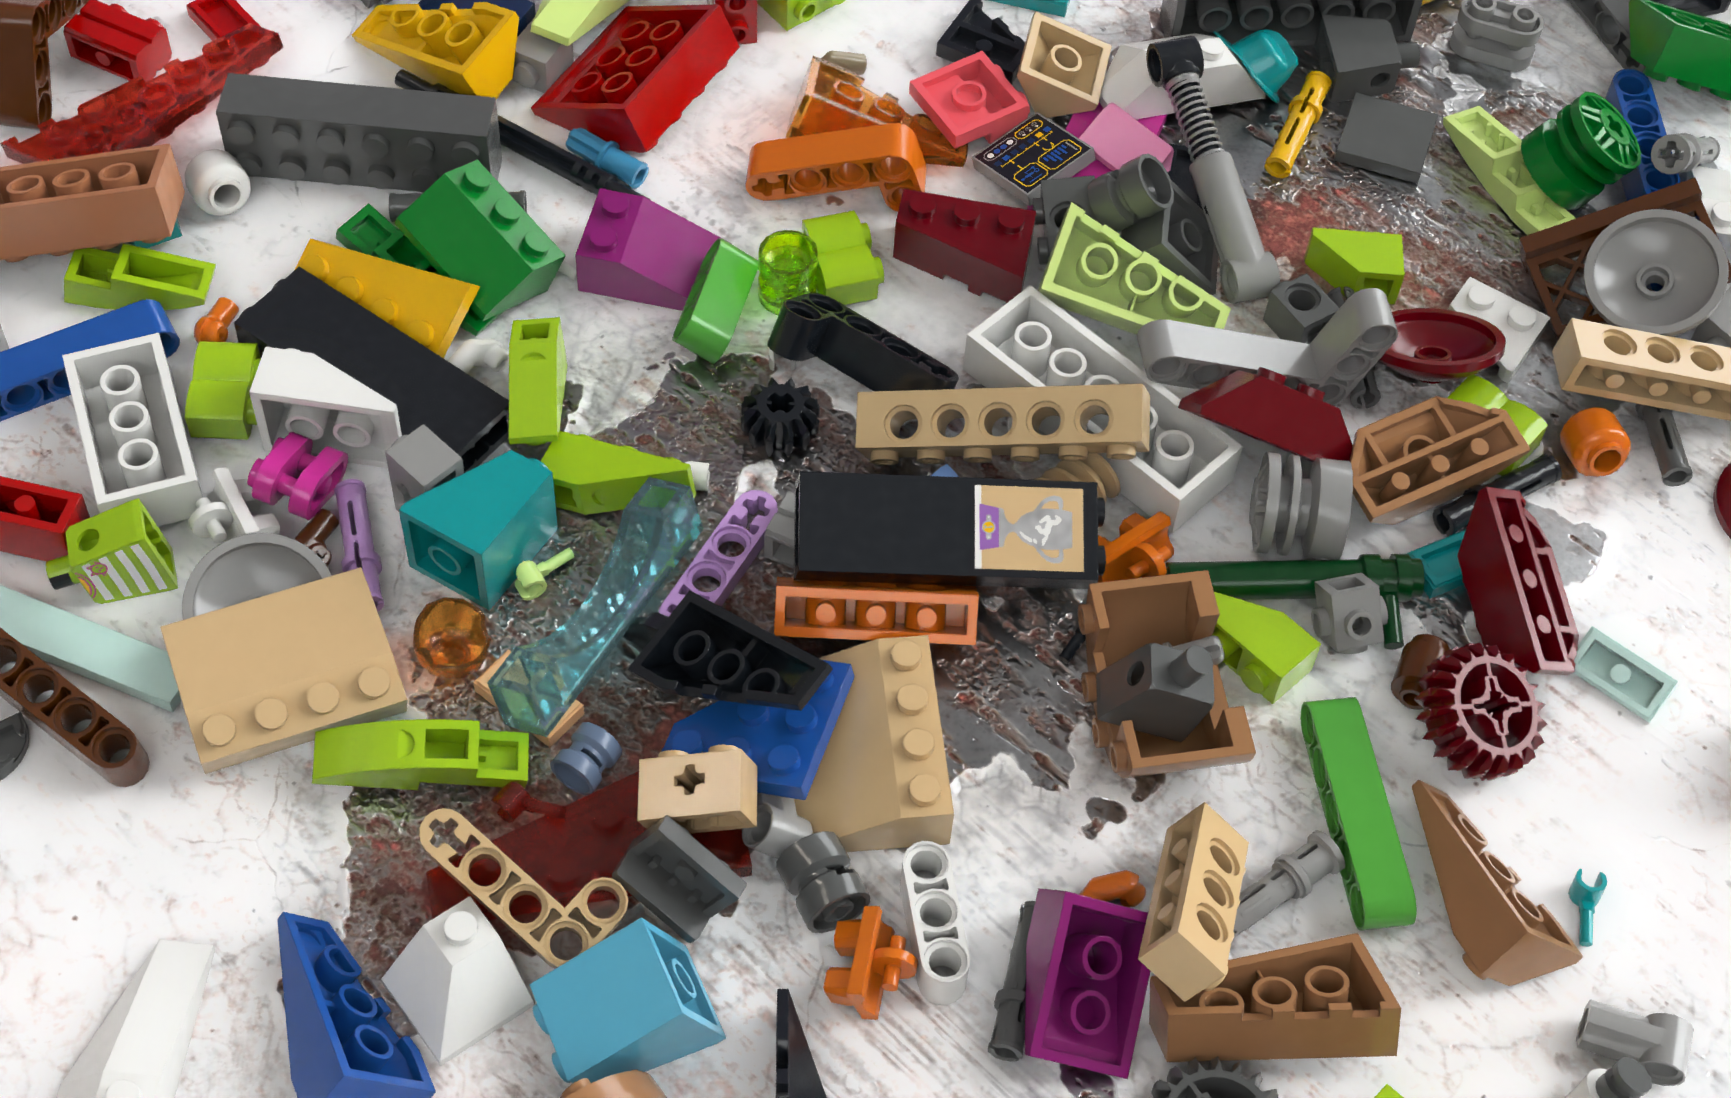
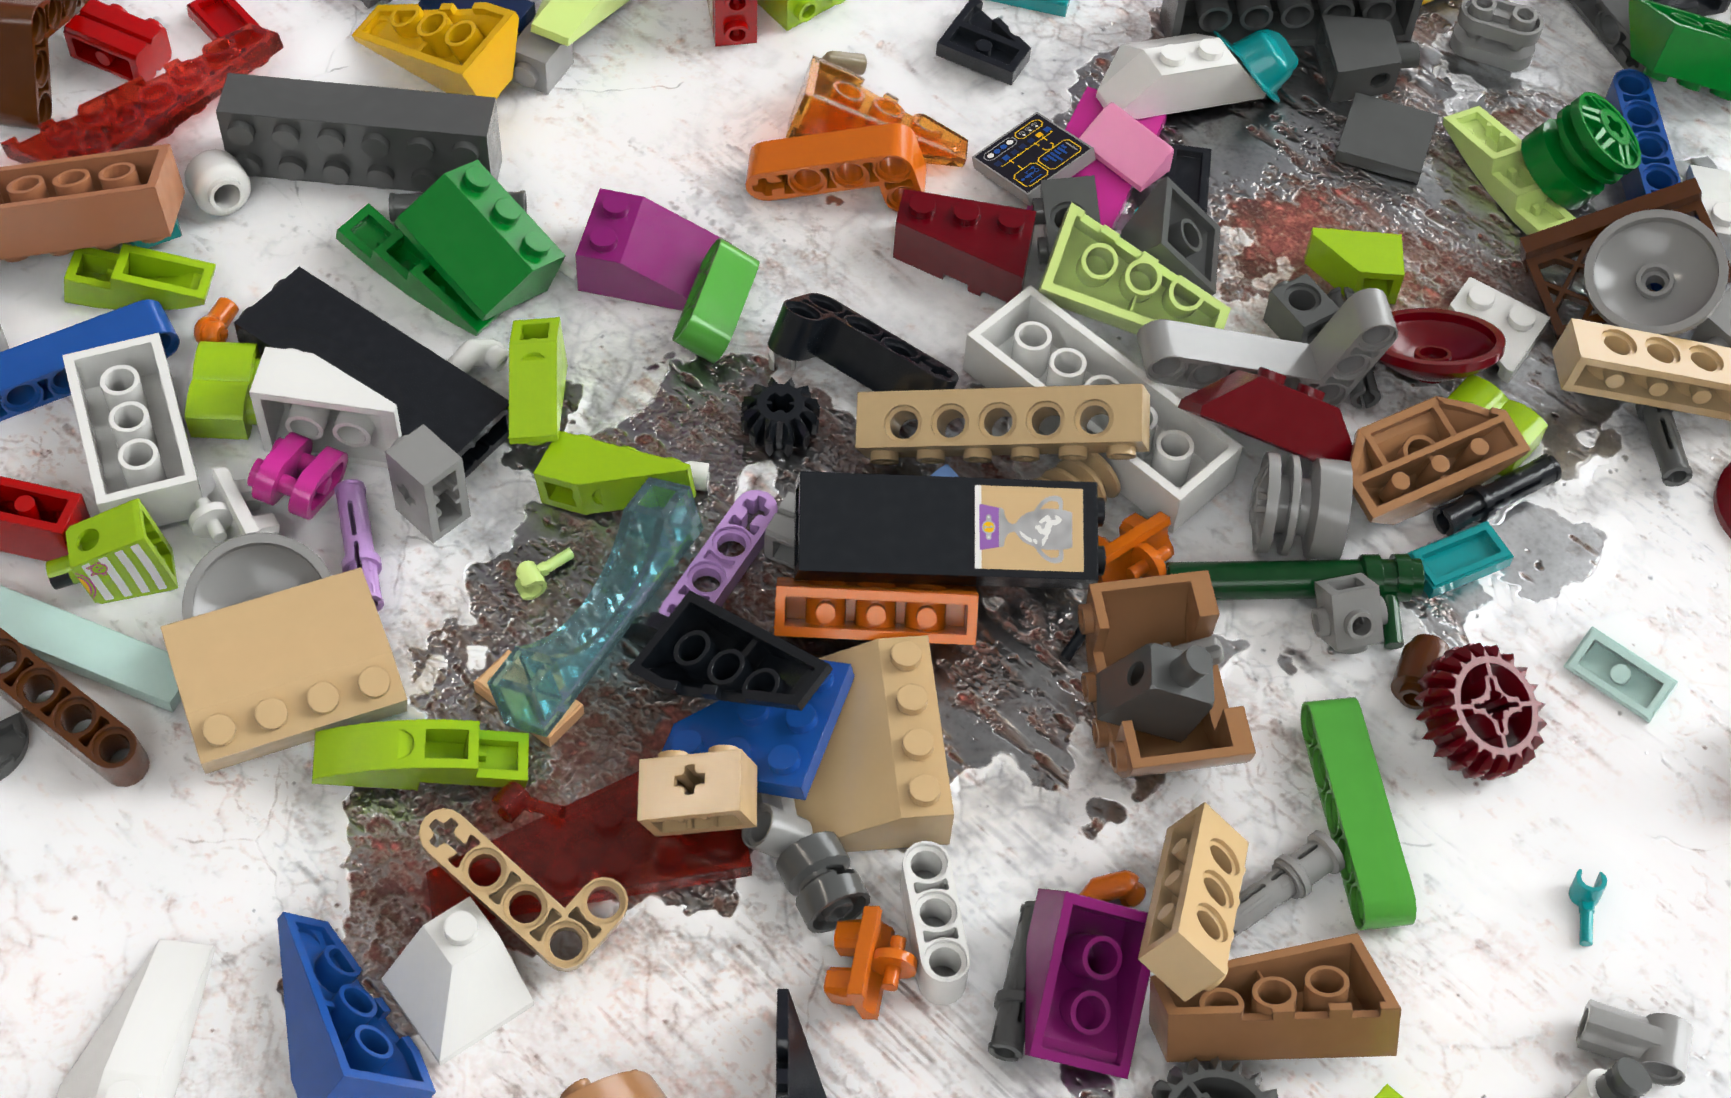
reddish brown arm [294,508,340,568] -> none
yellow wing [295,238,480,358] -> none
black axle [394,69,650,200] -> none
teal slope [399,450,558,611] -> none
clear orange hair [413,597,491,679] -> none
medium azure slope [529,917,726,1083] -> none
red slope [531,4,740,153] -> none
sand blue wheel [550,722,622,795] -> none
dark azure axle [566,128,649,189] -> none
dark grey bracket [612,815,747,943] -> none
clear neon green wheel [758,230,818,315] -> none
lime brick [801,210,884,305] -> none
coral plate [909,51,1030,149] -> none
tan slope [1017,11,1112,118] -> none
dark grey wheel [1088,154,1174,232] -> none
piece [1146,36,1280,304] -> none
lime slope [1212,592,1321,704] -> none
yellow pin [1264,71,1332,178] -> none
medium nougat wedge [1411,780,1583,987] -> none
dark red wedge [1457,487,1579,676] -> none
orange head [1560,407,1631,477] -> none
light grey pin [1651,133,1720,174] -> none

